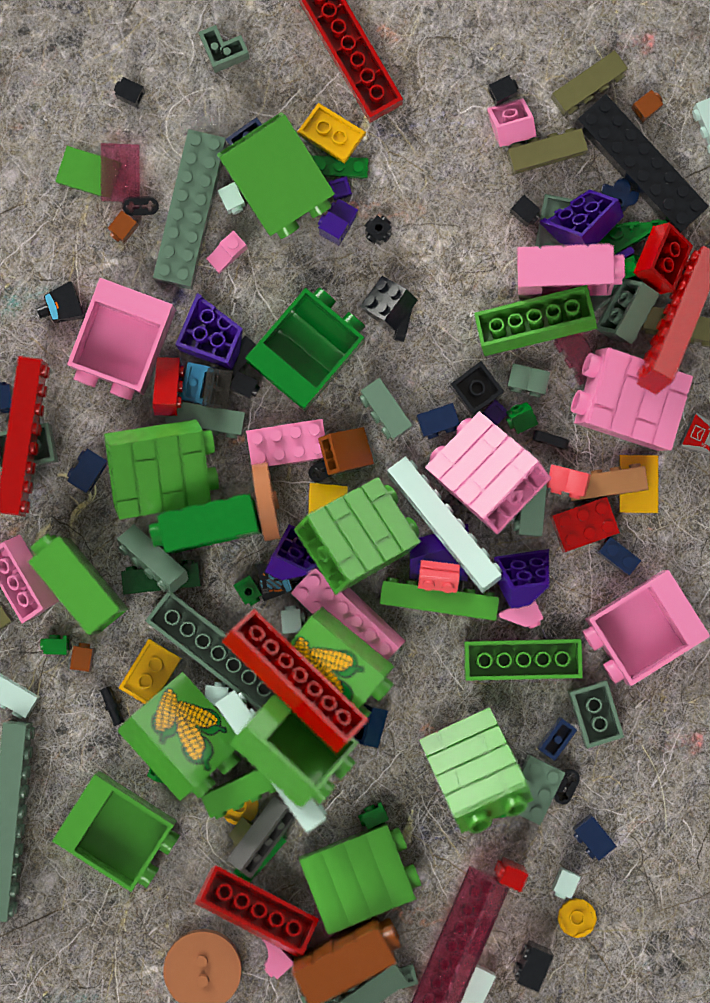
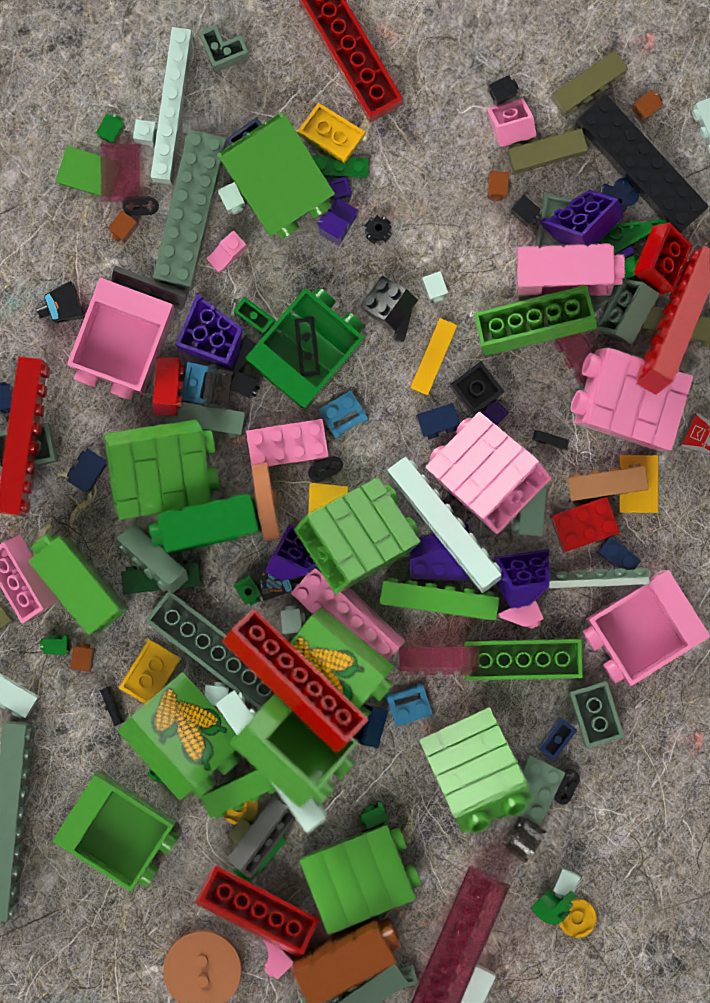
black brick [114,77,146,108] -> none
dark orange brick [318,427,374,475] -> none
sand green brick [360,377,413,441] -> none
coral brick [418,560,460,593] -> none
red brick [494,857,529,892] -> none
green brick [506,402,538,434] -> none
sand green brick [507,364,550,398] -> none
black brick [512,940,554,993] -> none
coral brick [547,465,591,499] -> none
dark blue brick [572,814,617,861] -> none
none -> green brick [96,113,126,147]
none -> dark grey plate [111,266,187,310]
none -> light aqua brick [133,119,157,146]
none -> light aqua brick [151,27,193,185]
none -> green brick [234,297,275,336]
none -> black tile [294,317,320,376]
none -> dark azure plate [318,391,369,439]
none -> dark azure plate [386,682,433,727]
none -> clear pink brick [399,647,479,675]
none -> yellow tile [410,318,457,396]
none -> light aqua brick [422,271,448,303]
none -> dark orange brick [487,171,509,201]
none -> clear smoke brick [502,817,547,863]
none -> green brick [530,889,576,925]
none -> sand green plate [548,568,651,588]

